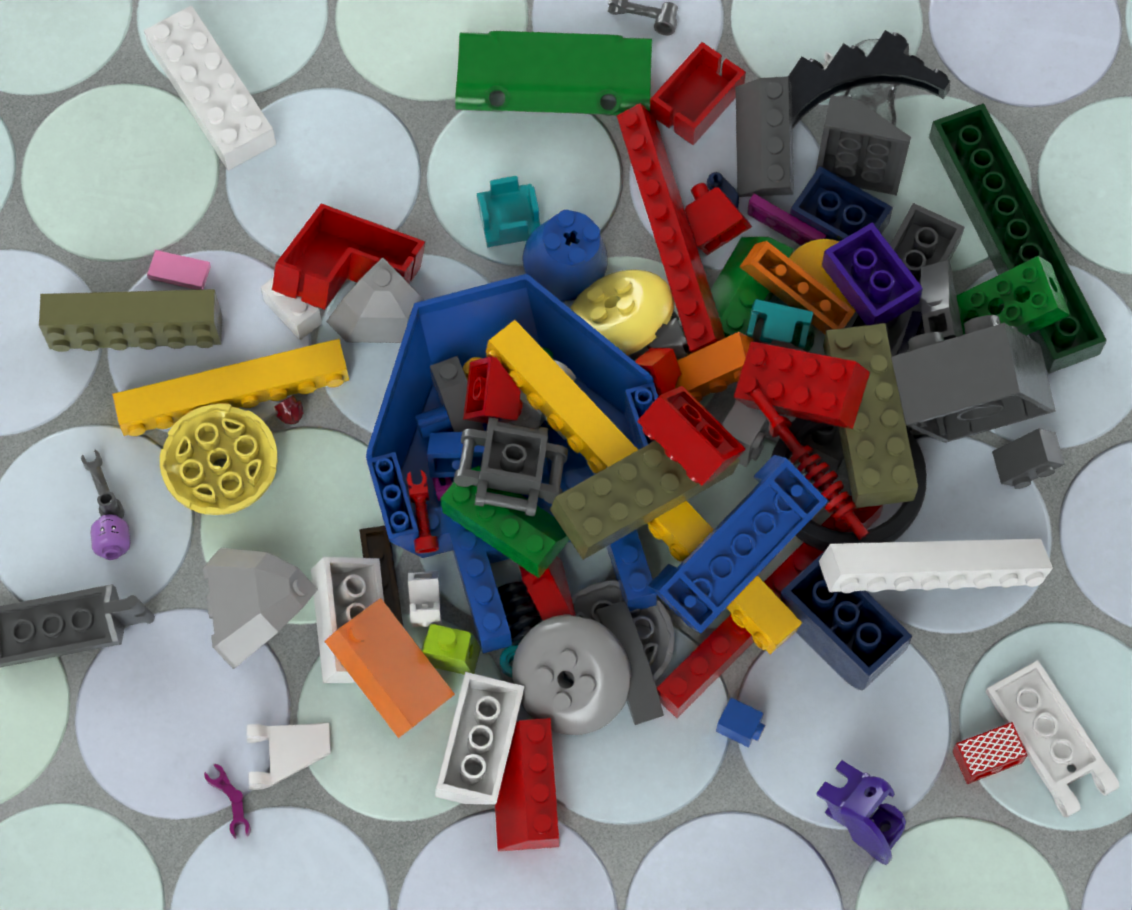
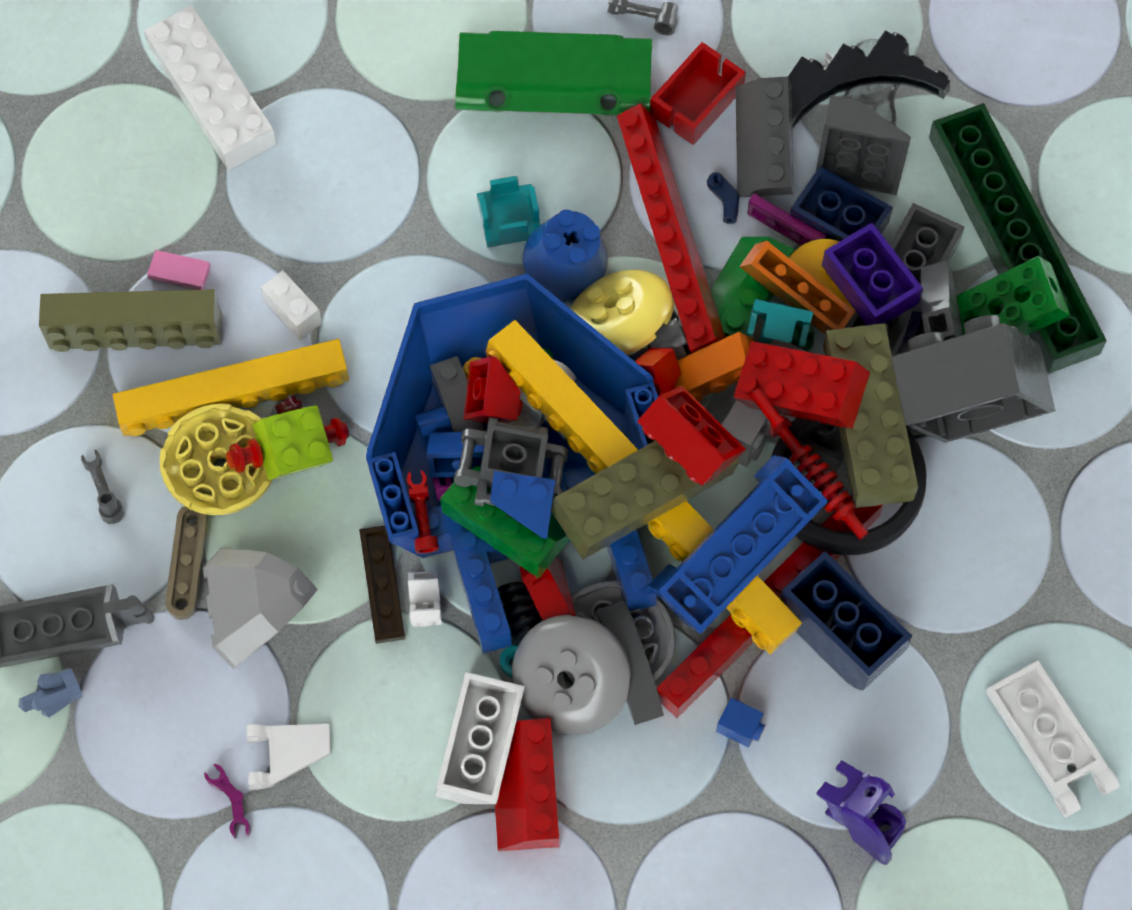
medium lavender head [90,514,130,560] -> none
red piece [272,203,426,310] -> none
white slope [311,557,384,683] -> none
orange brick [324,598,455,738] -> none
light grey brick [326,257,424,343] -> none
lime torso [421,624,481,675] -> none
red torso [685,183,752,255] -> none
white brick [819,539,1053,593] -> none
red panel [953,722,1028,784] -> none
dark grey brick [992,428,1065,489] -> none
none -> sand blue rock [18,668,83,718]
none -> dark tan plate [166,506,208,620]
none -> lime brick [226,405,349,481]
none -> blue wing [490,471,555,539]

